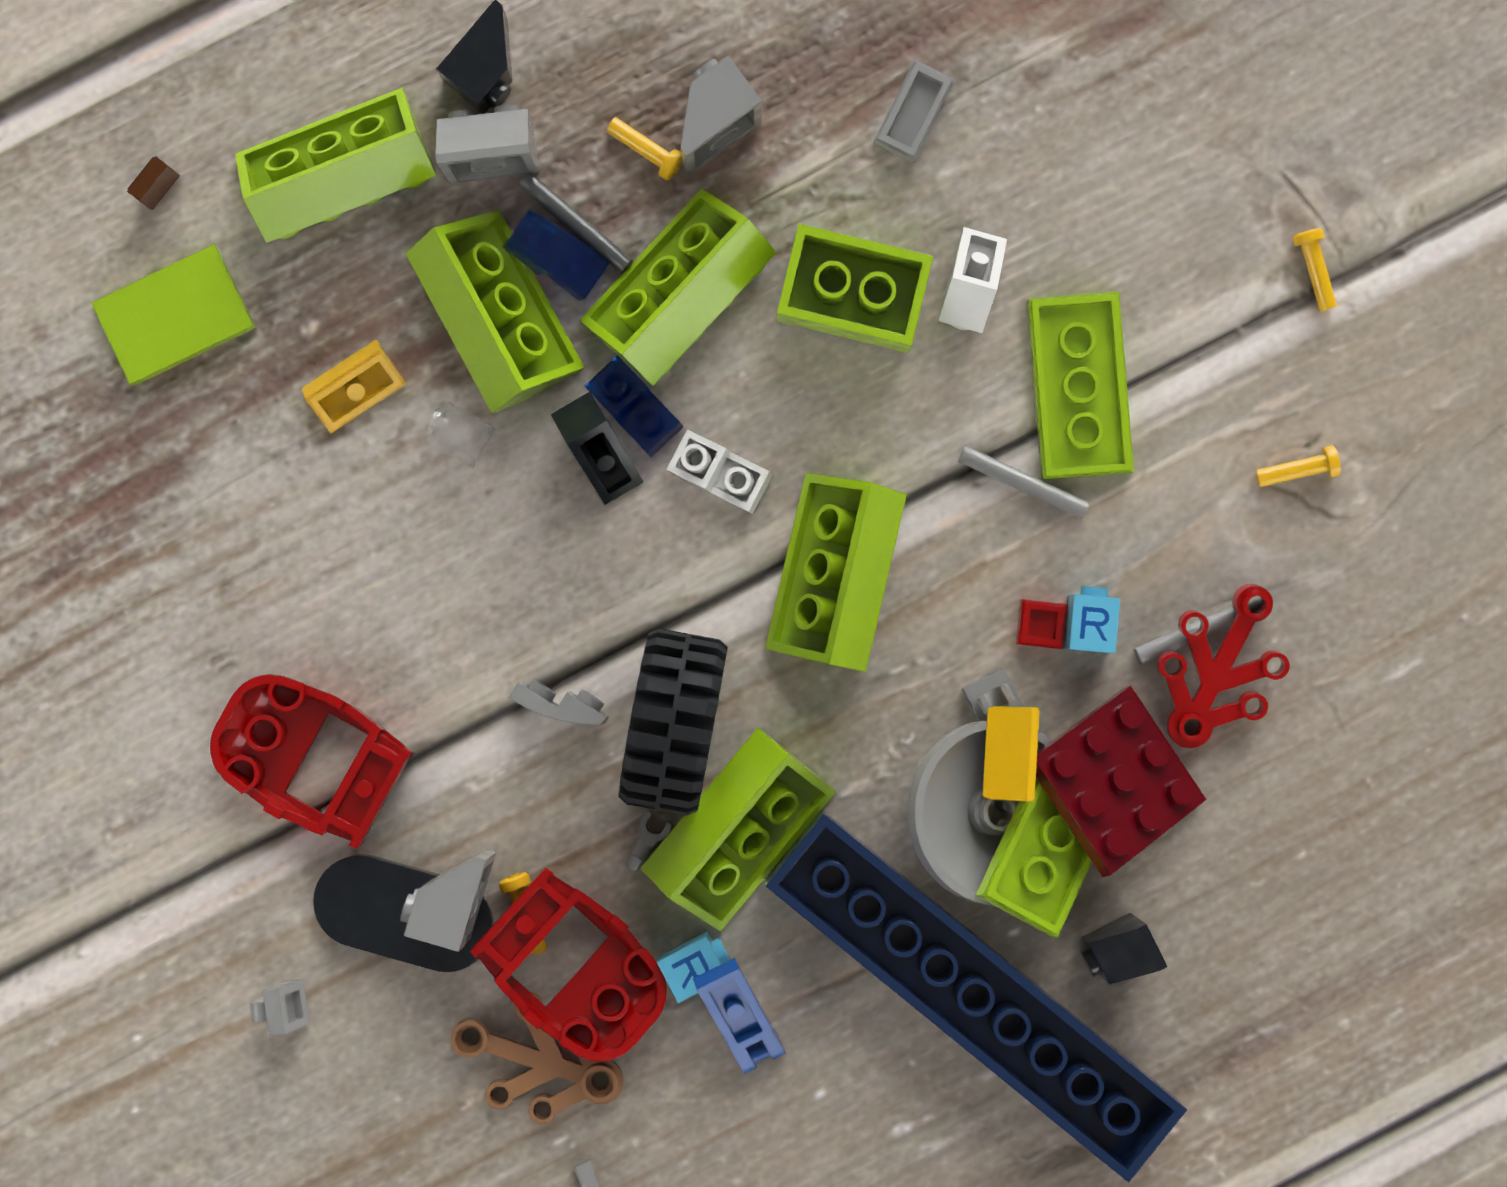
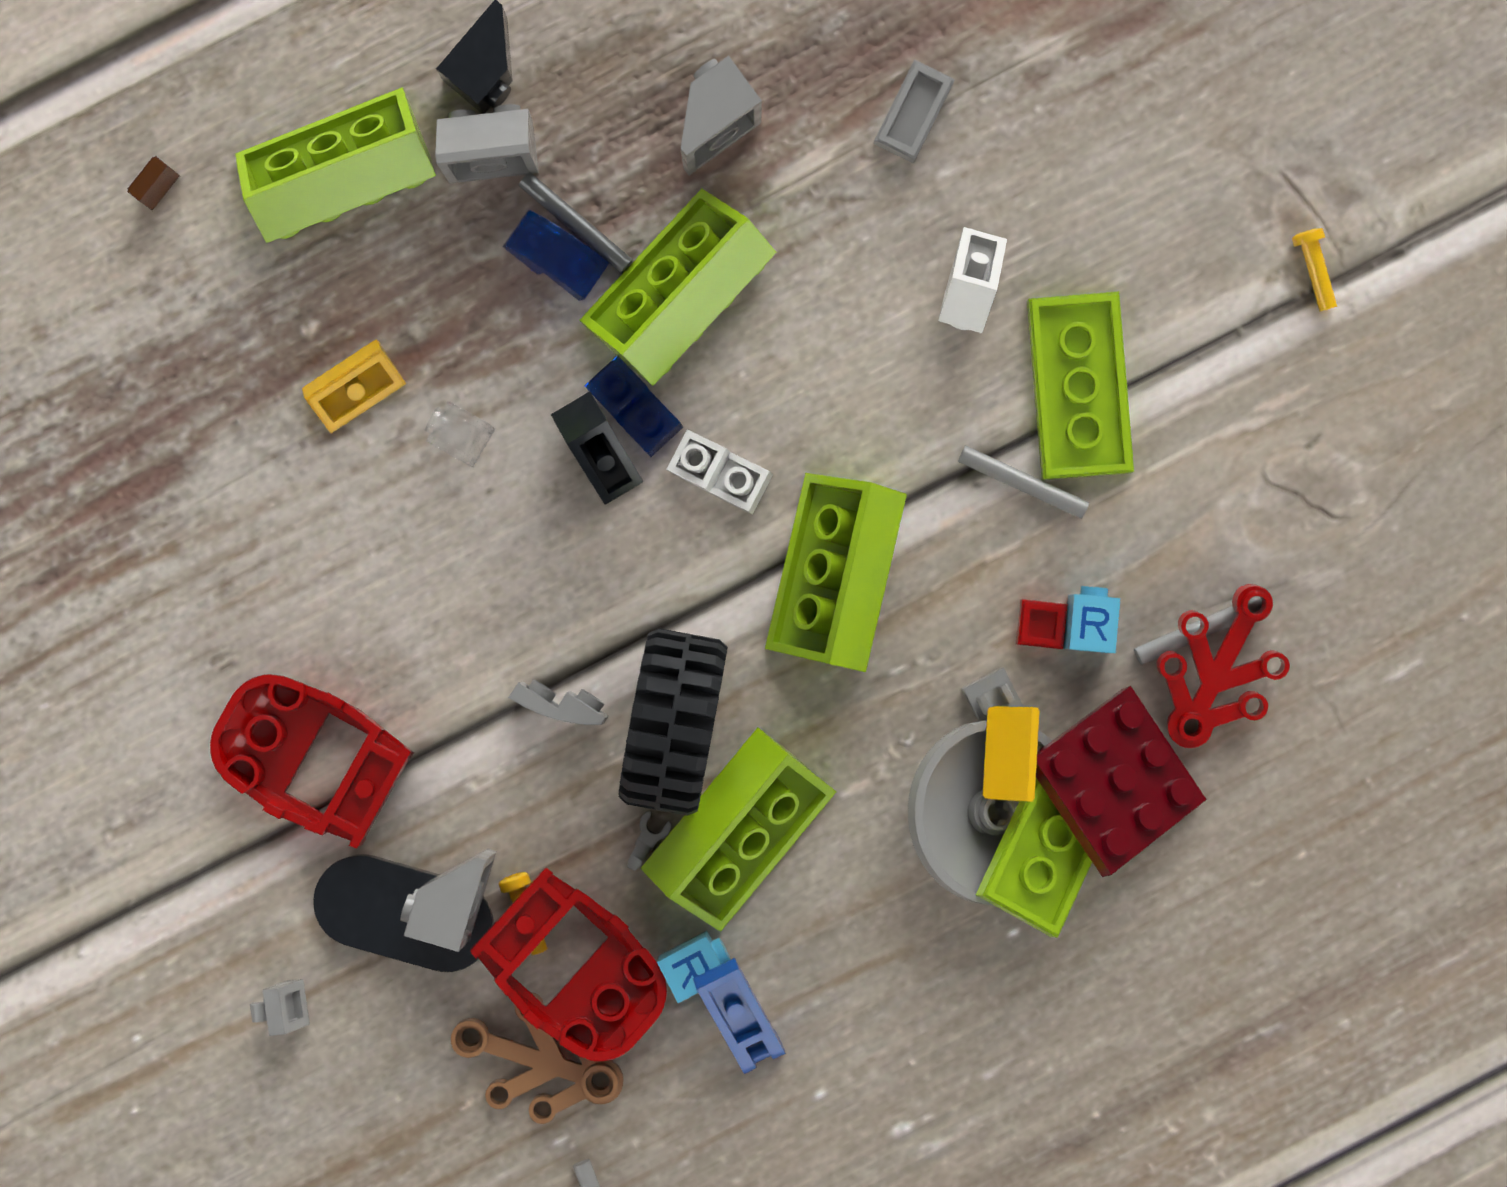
lime tile [91,244,256,386] -> none
lime slope [405,210,585,413] -> none
yellow piece [606,117,683,181] -> none
dark blue brick [765,810,1187,1183] -> none
lime brick [776,223,934,353] -> none
black slope [1081,913,1168,985] -> none
yellow piece [1255,445,1341,487] -> none

